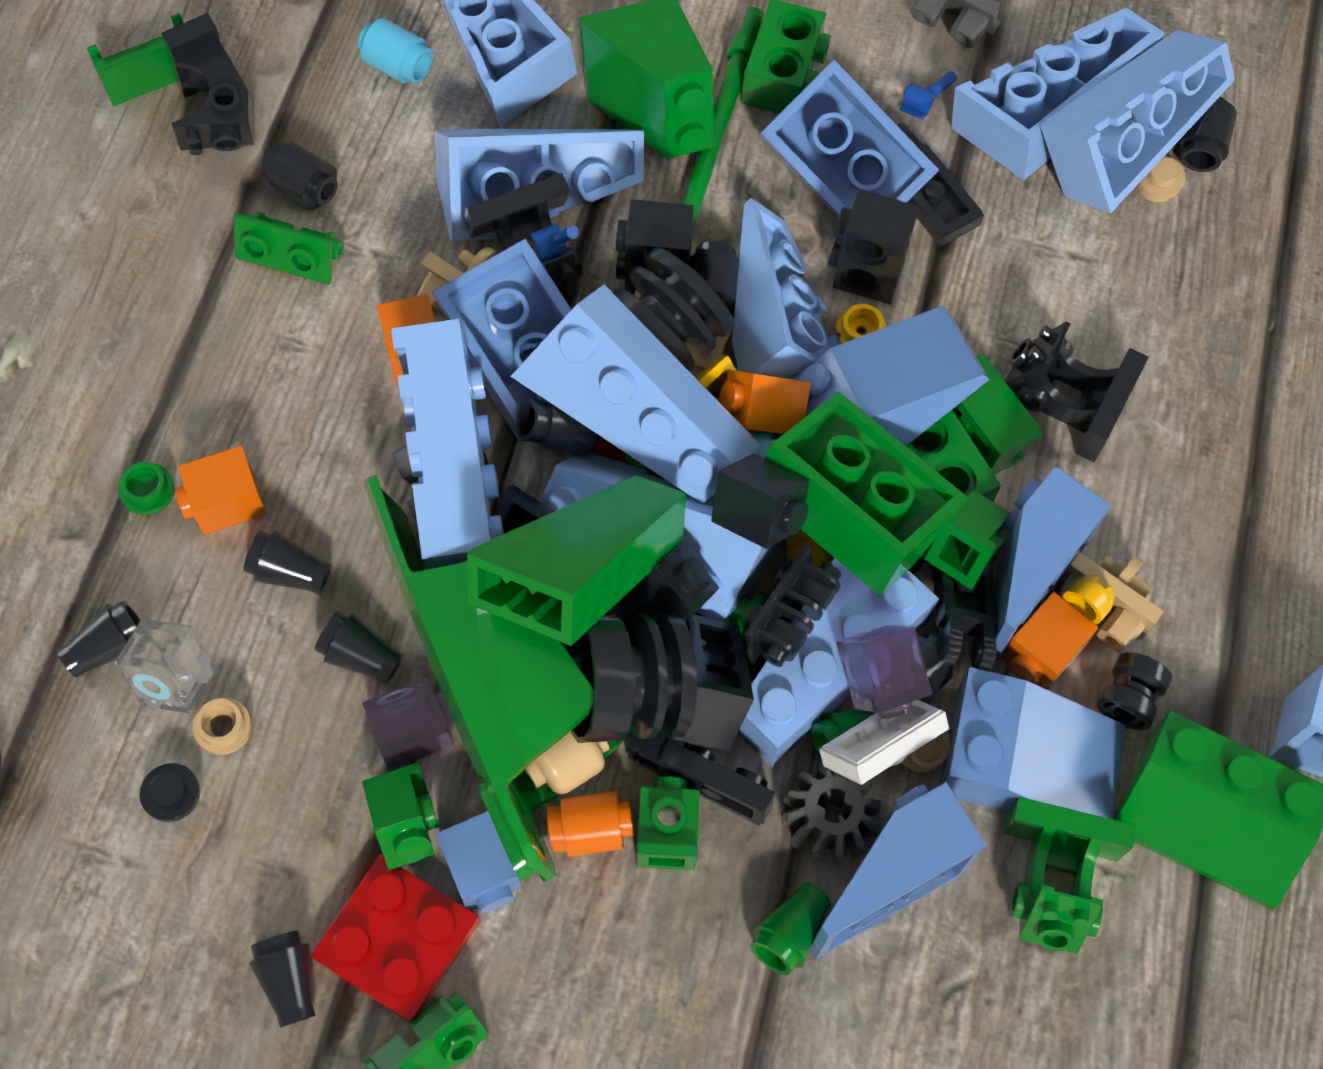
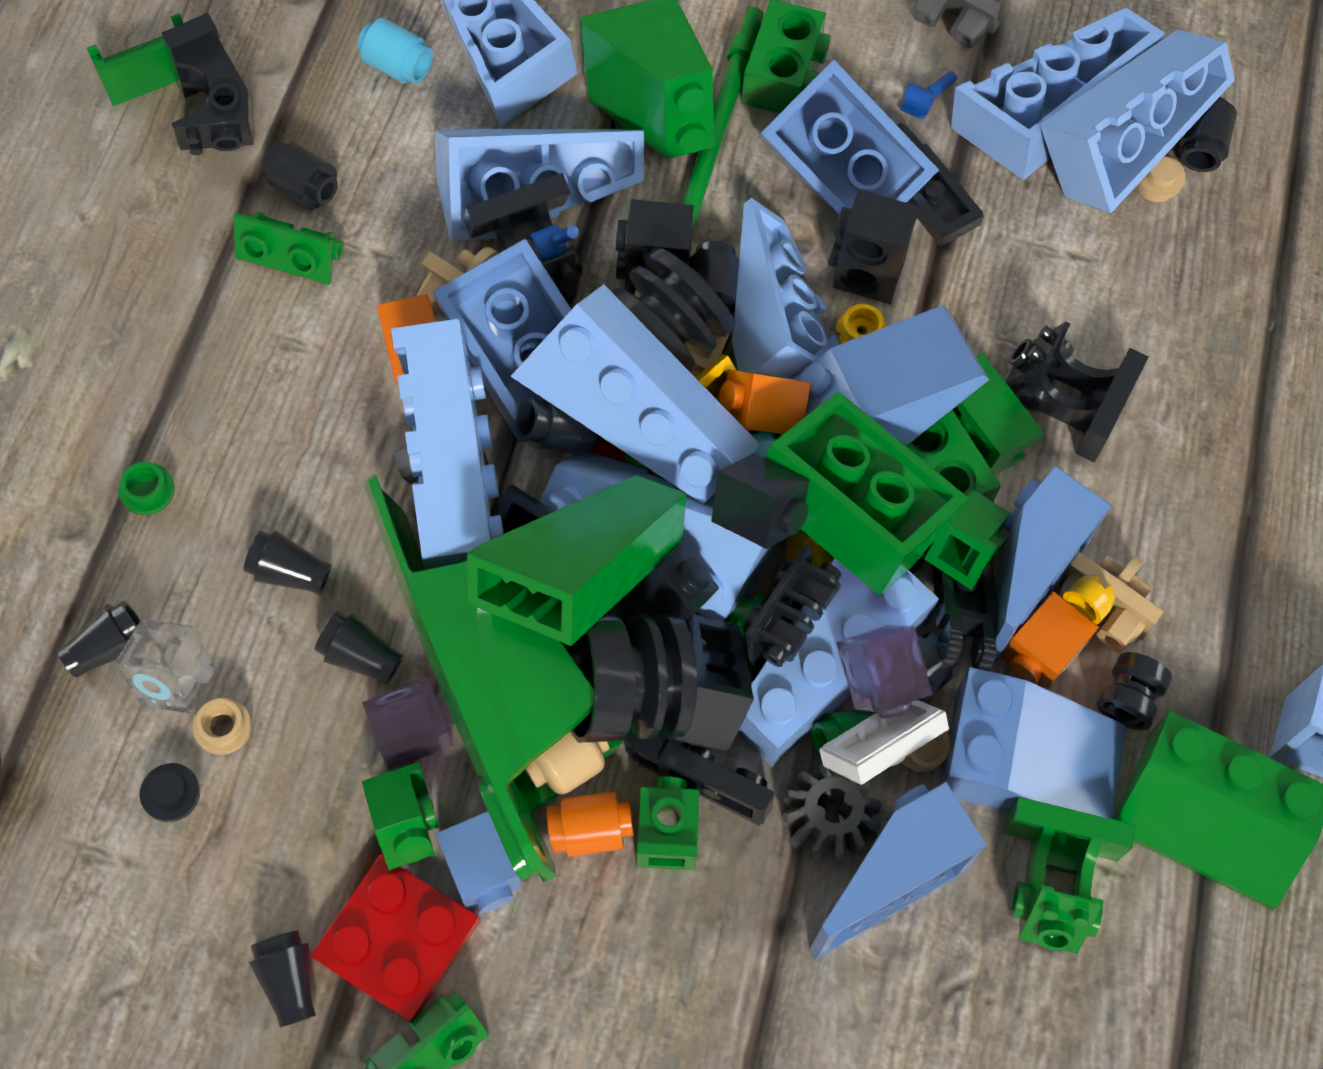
orange brick [175,445,267,535] -> none
green cone [750,882,831,975] -> none

